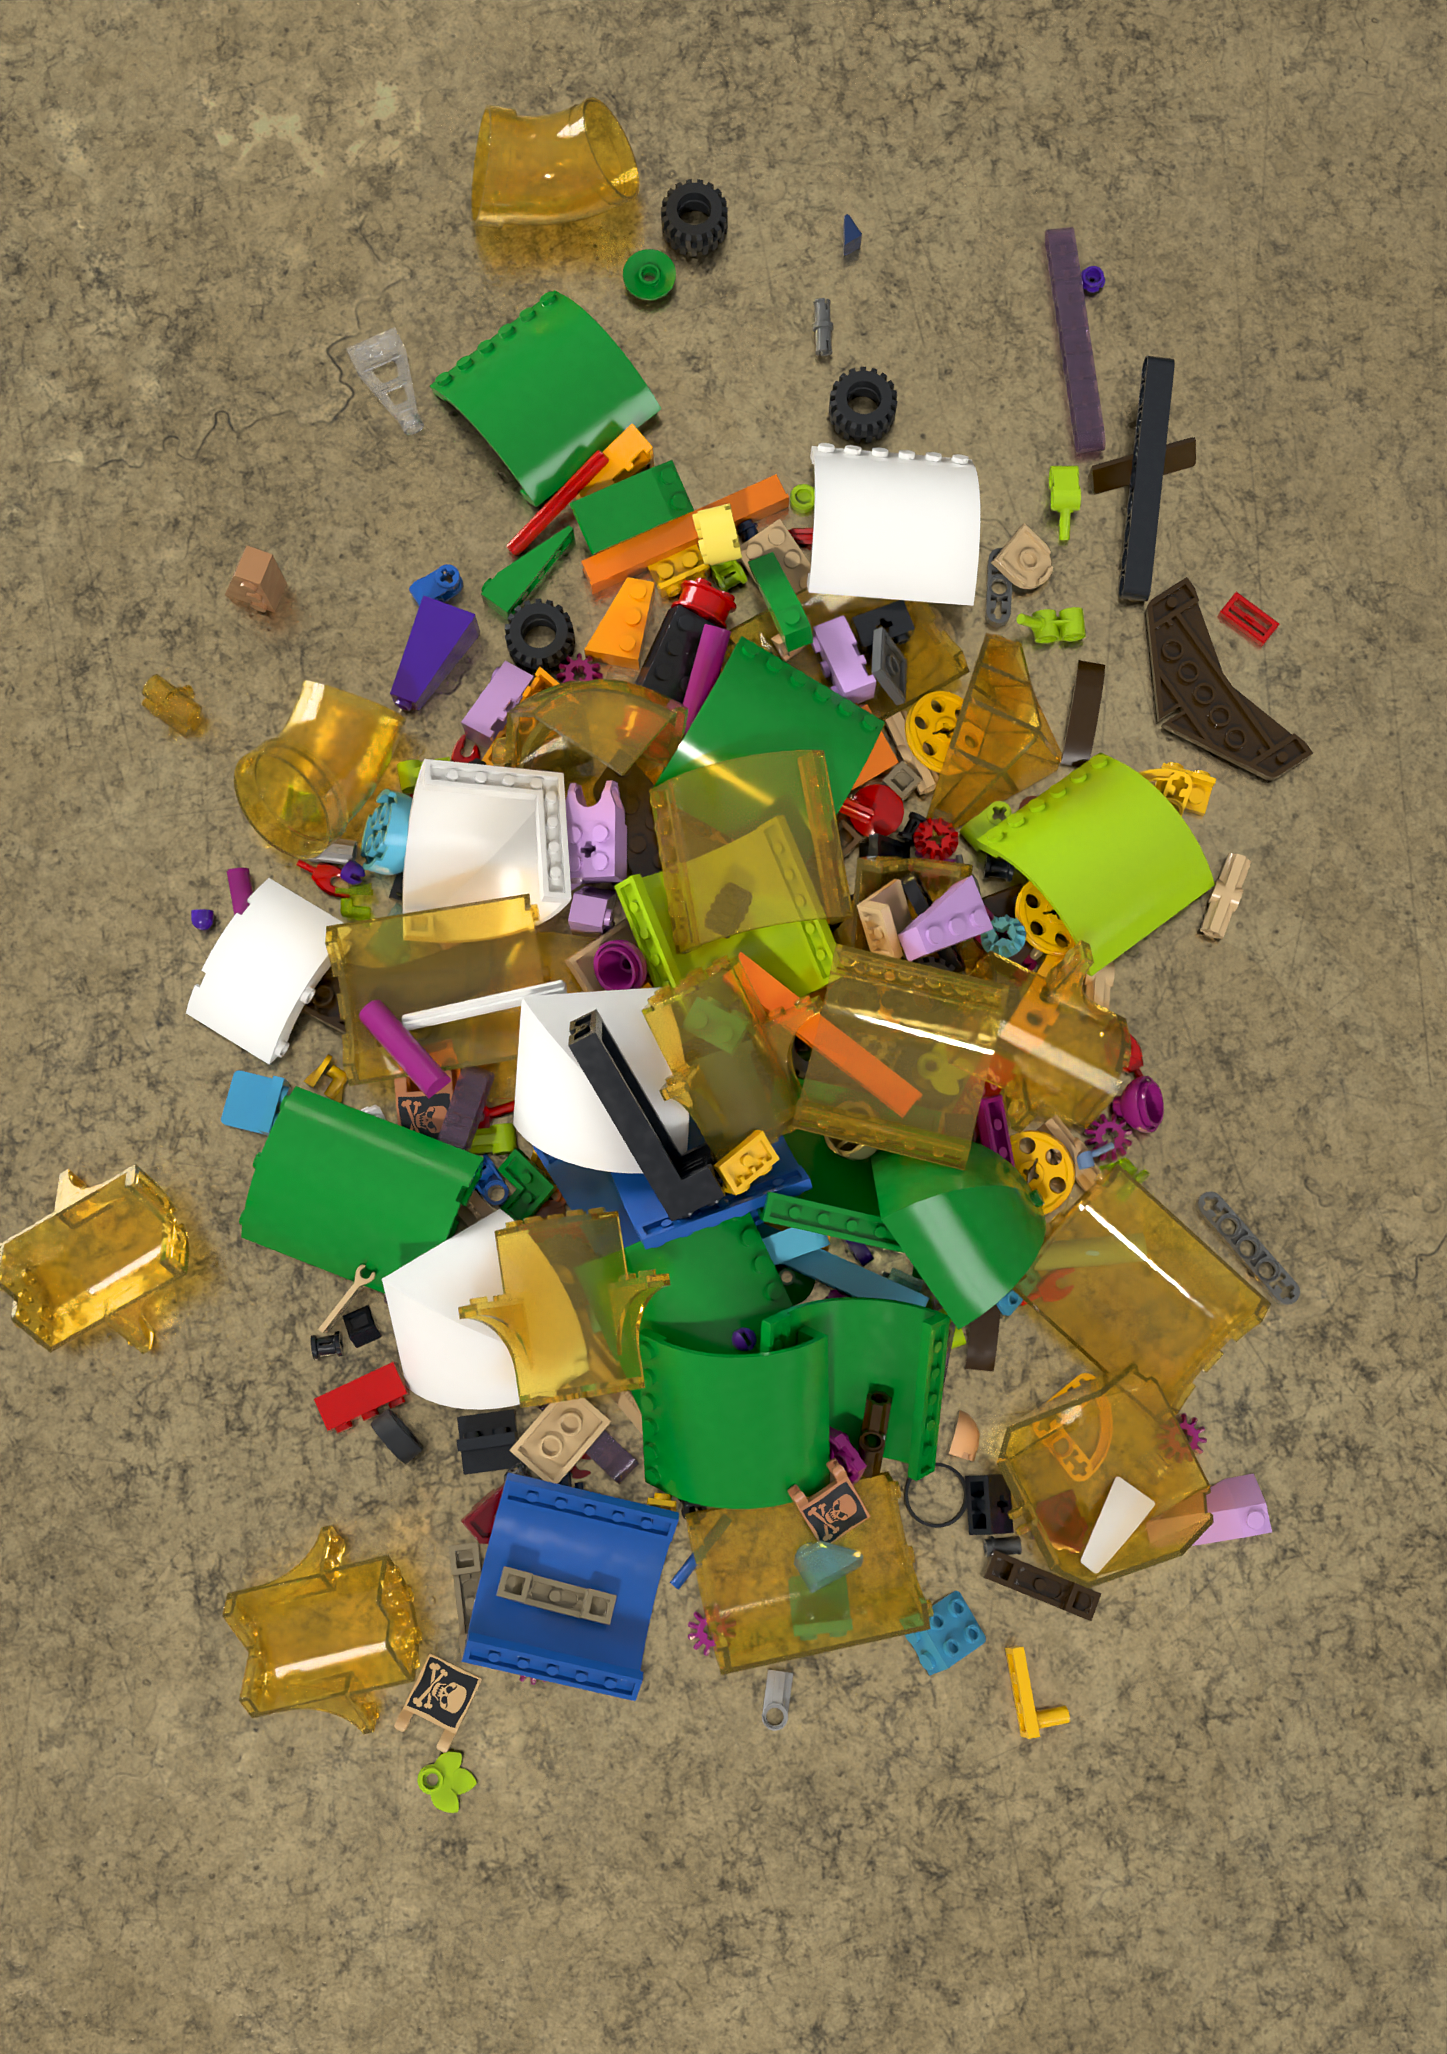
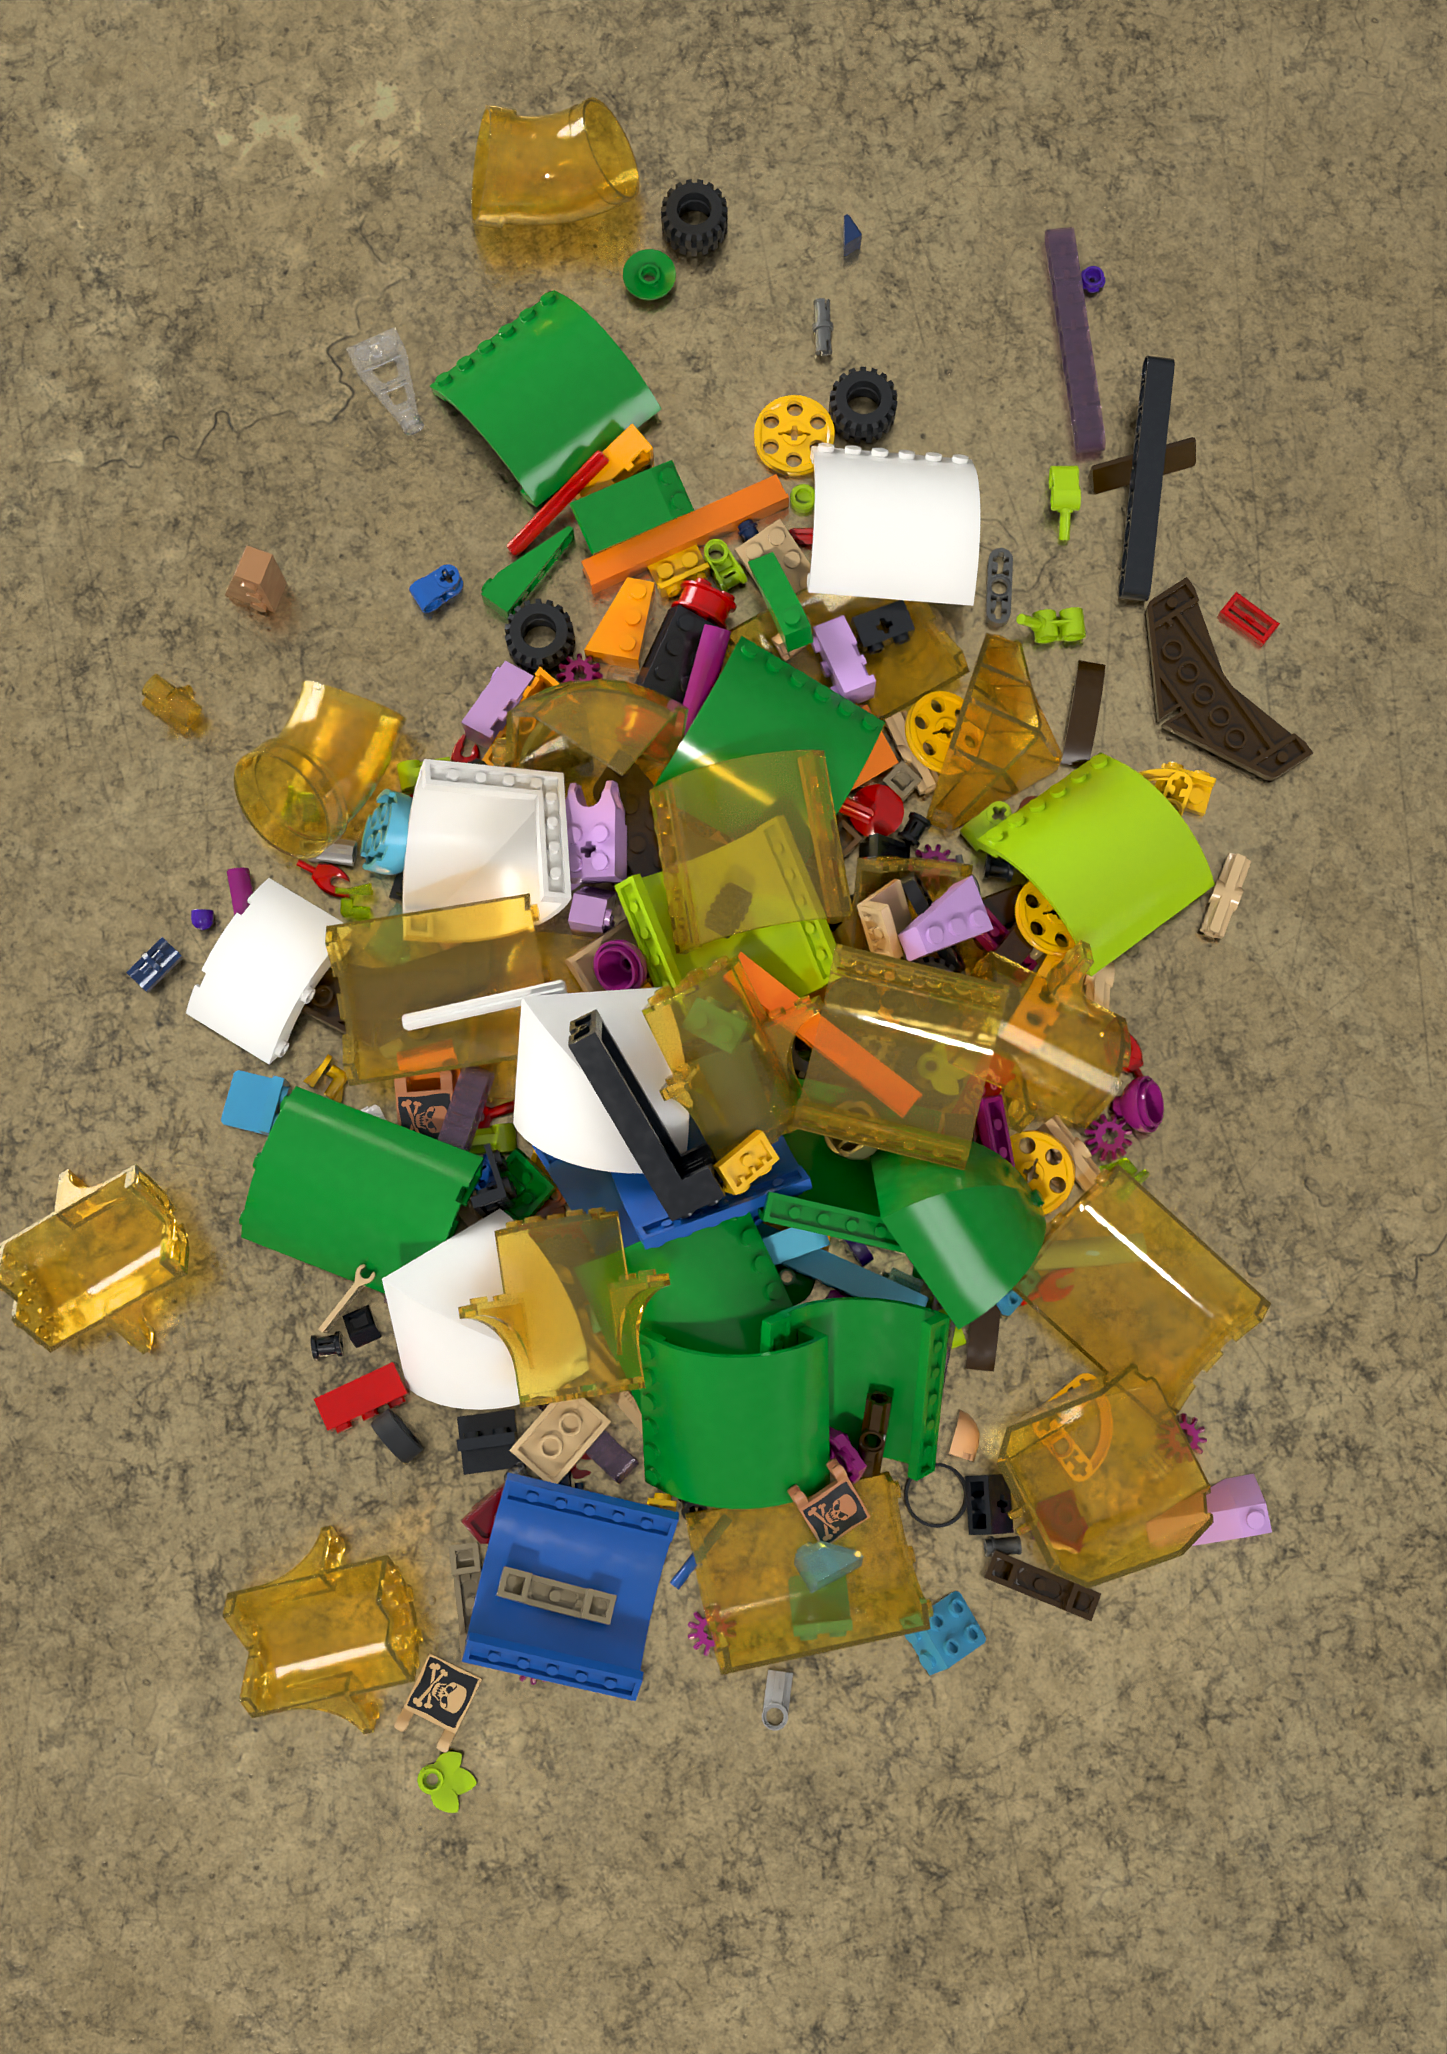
dark purple hinge [340,860,365,885] -> none
magenta brick [359,999,451,1099] -> none
dark purple slope [390,595,480,711] -> none
light yellow brick [692,503,742,566] -> none
dark purple hinge [732,1327,757,1352] -> none
dark grey tile [872,627,907,705] -> none
red gear [914,817,958,861] -> none
medium azure gear [981,914,1026,958] -> none
tan tile [991,523,1053,589] -> none
yellow piece [1005,1645,1070,1739] -> none
medium blue hand [1077,1142,1115,1170] -> none
white sticker [1081,1477,1155,1573] -> none
dark grey beam [1195,1191,1300,1305] -> none
none -> dark blue hips [126,937,183,993]
none -> black bracket [470,1143,518,1218]
none -> yellow wedge [754,395,835,476]

